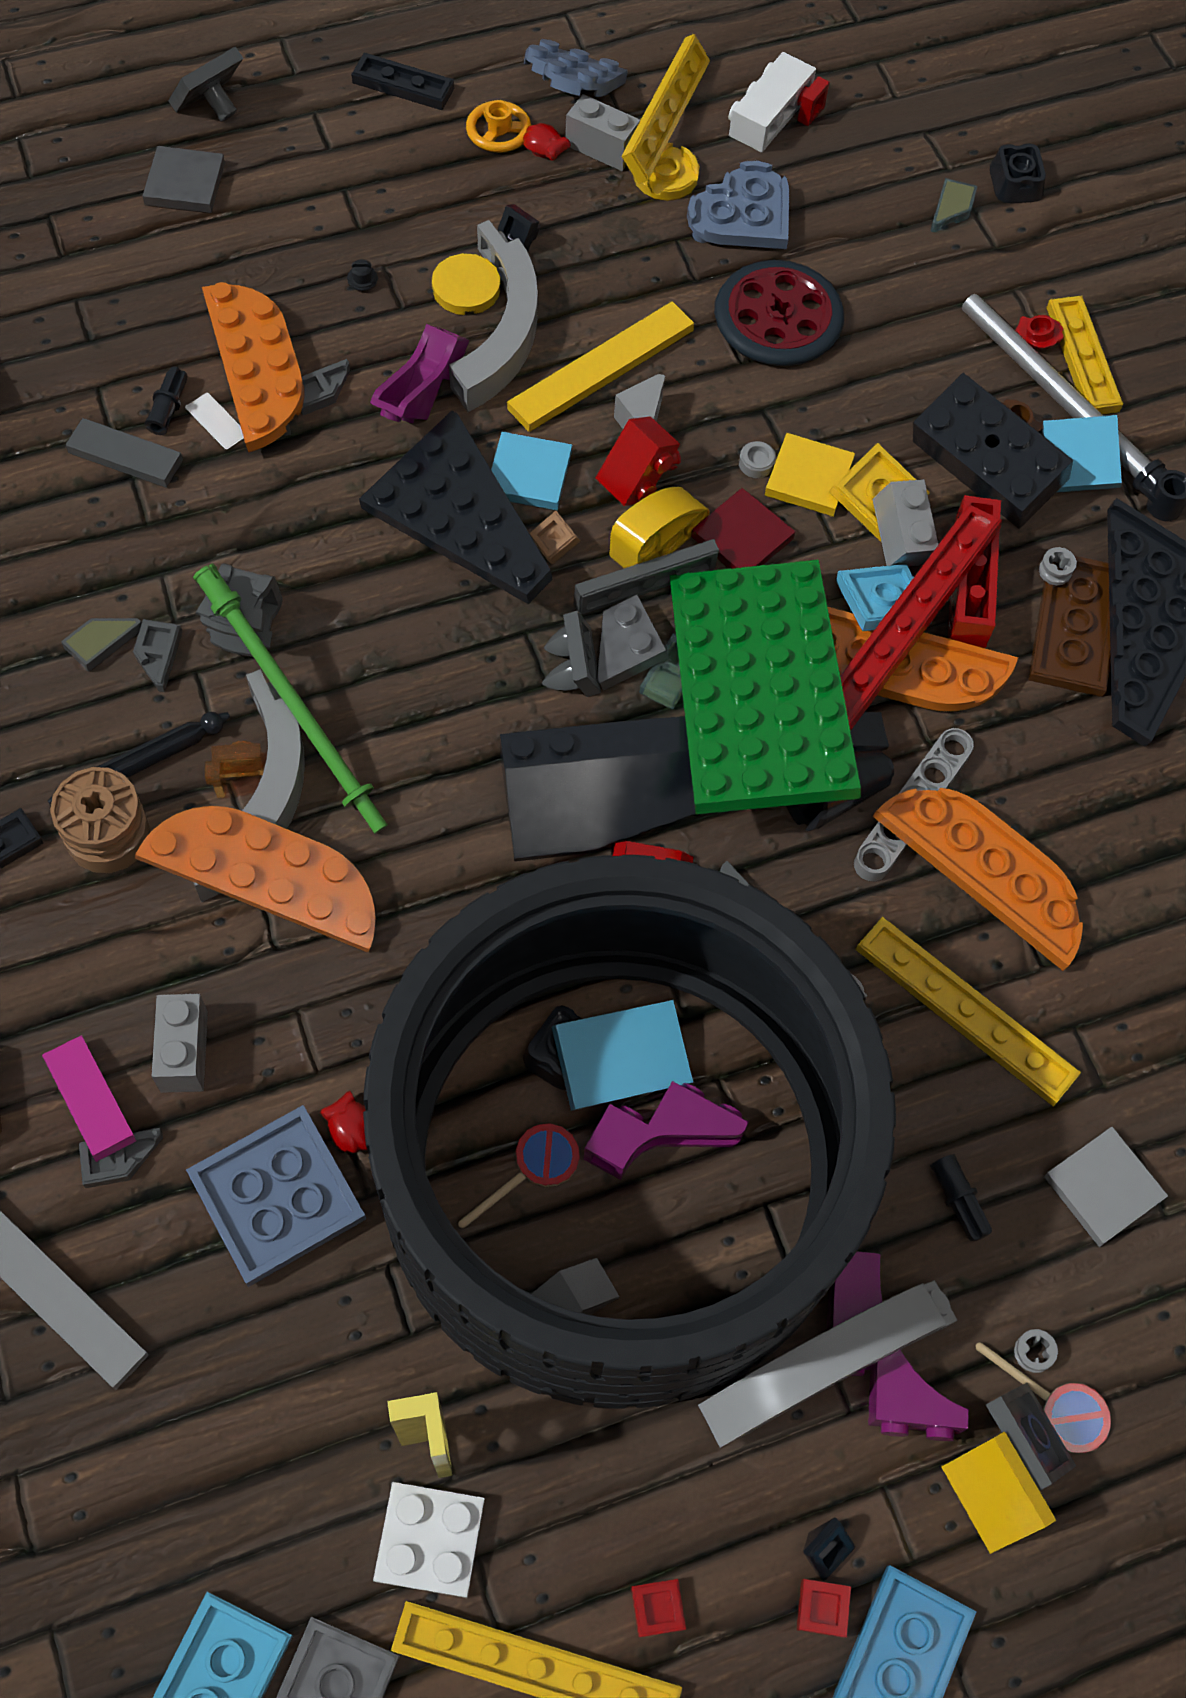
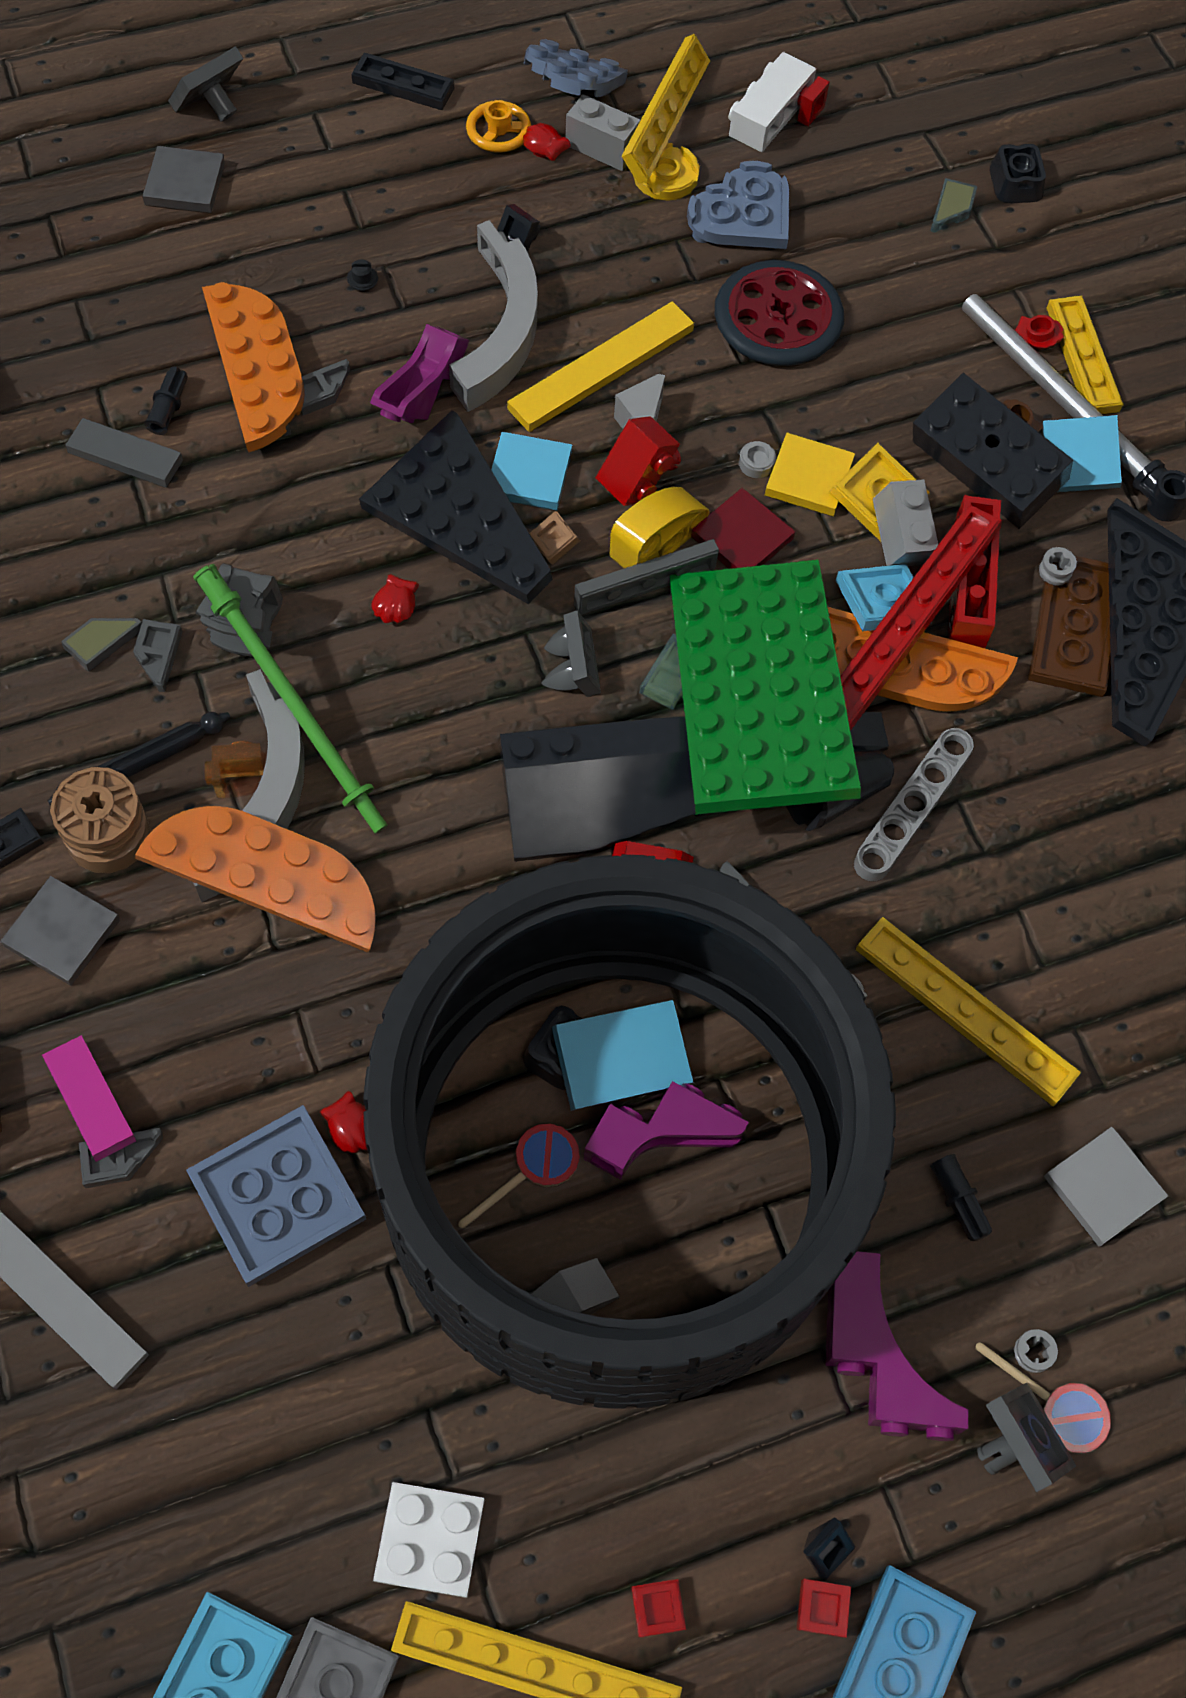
light grey brick [152,994,208,1093] -> none
white sticker [185,393,244,449] -> none
light yellow fence [387,1392,452,1478] -> none
yellow tile [431,253,500,315] -> none
flat silver wing [598,595,669,691] -> none
light grey arch [698,1280,957,1448] -> none
orange plate [872,788,1083,971] -> none
yellow tile [941,1432,1056,1554] -> none
none -> flat silver tile [0,876,120,986]
none -> red animal [371,574,419,623]

